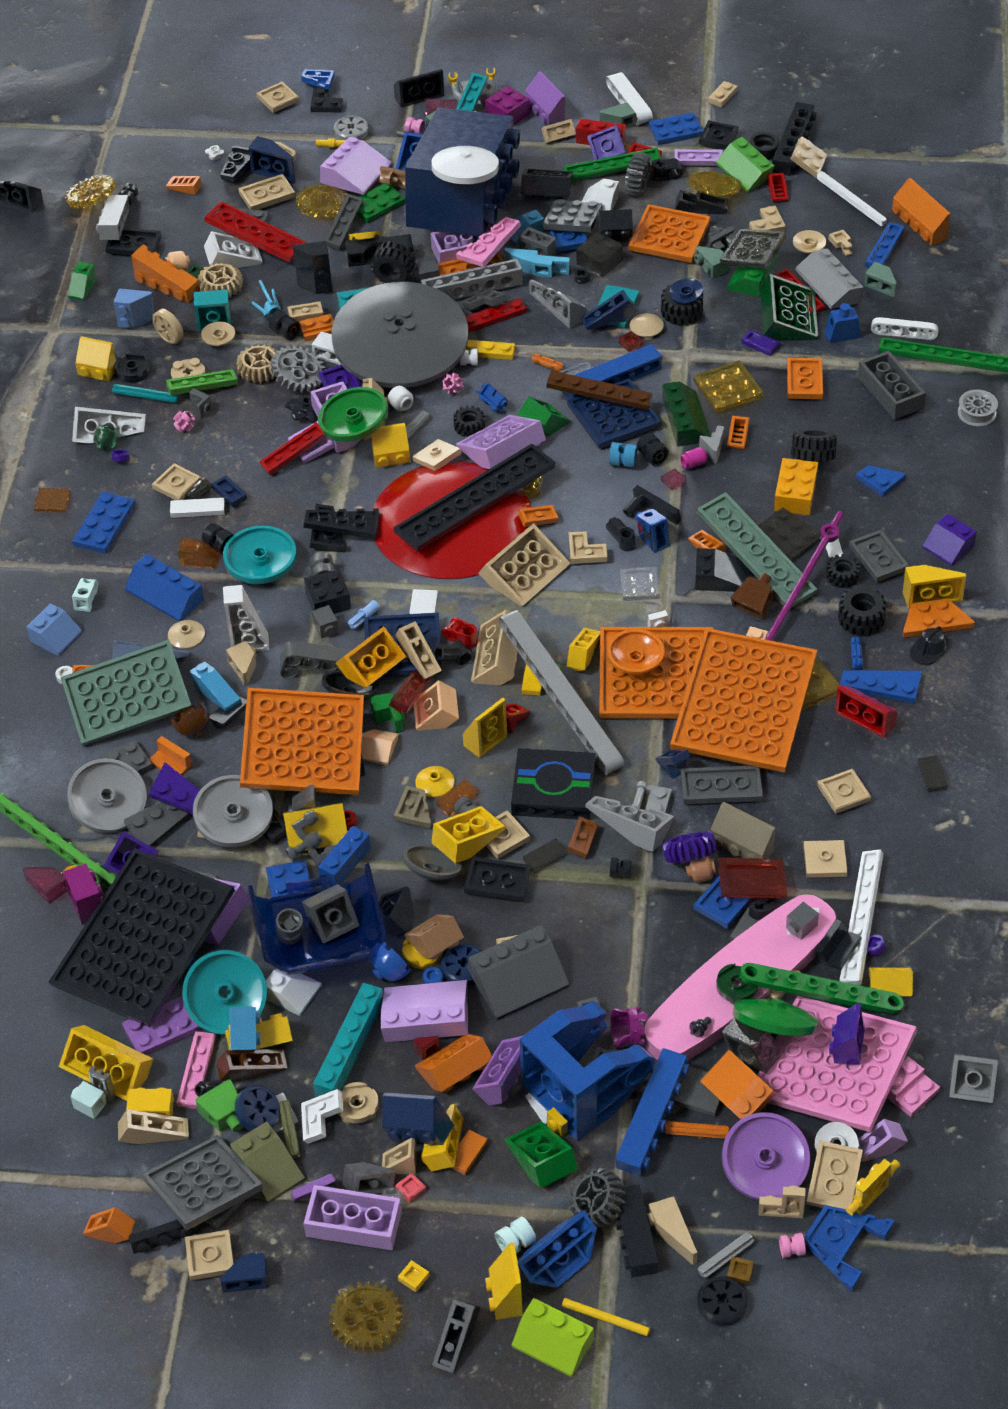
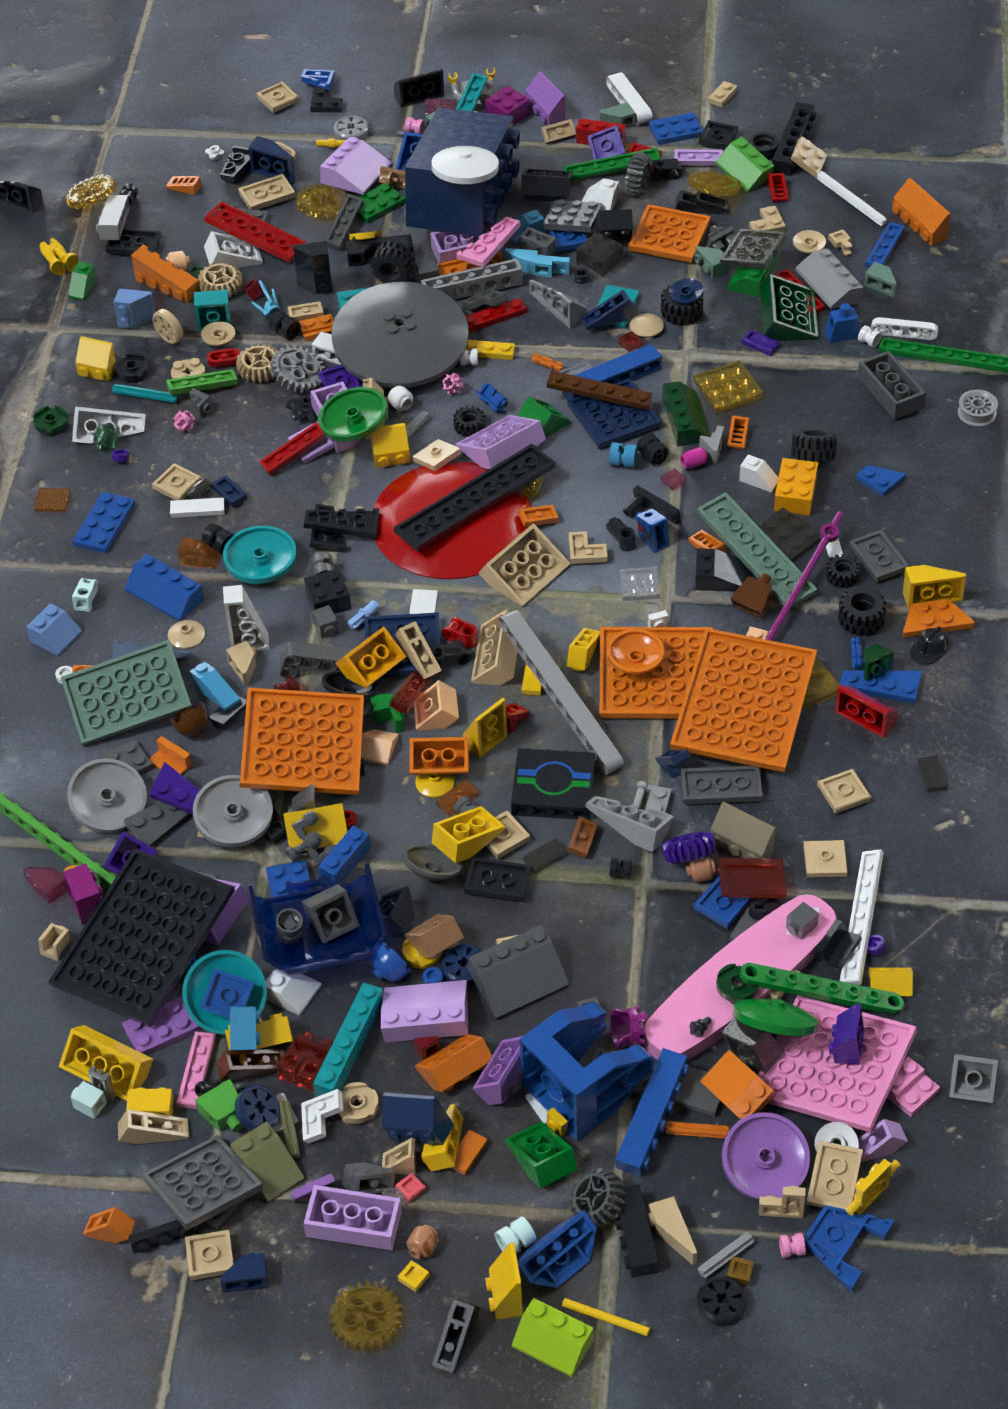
dark tan wing [394,786,431,828] -> none
orange plate [787,358,823,399] -> none
dark purple slope [923,513,977,566] -> none
none -> dark green plate [33,405,69,437]
none -> tan window [38,923,70,961]
none -> yellow piece [39,238,79,276]
none -> blue plate [200,968,254,1019]
none -> red plate [207,348,240,367]
none -> dark red slope [243,278,263,301]
none -> clear red wheel [273,676,300,691]
none -> clear red hips [277,1031,333,1092]
none -> nougat head [406,1225,439,1259]
none -> orange slope [409,737,469,775]
none -> white slope [739,455,779,493]
none -> white wheel [858,325,882,348]
none -> dark green slope [863,644,894,680]

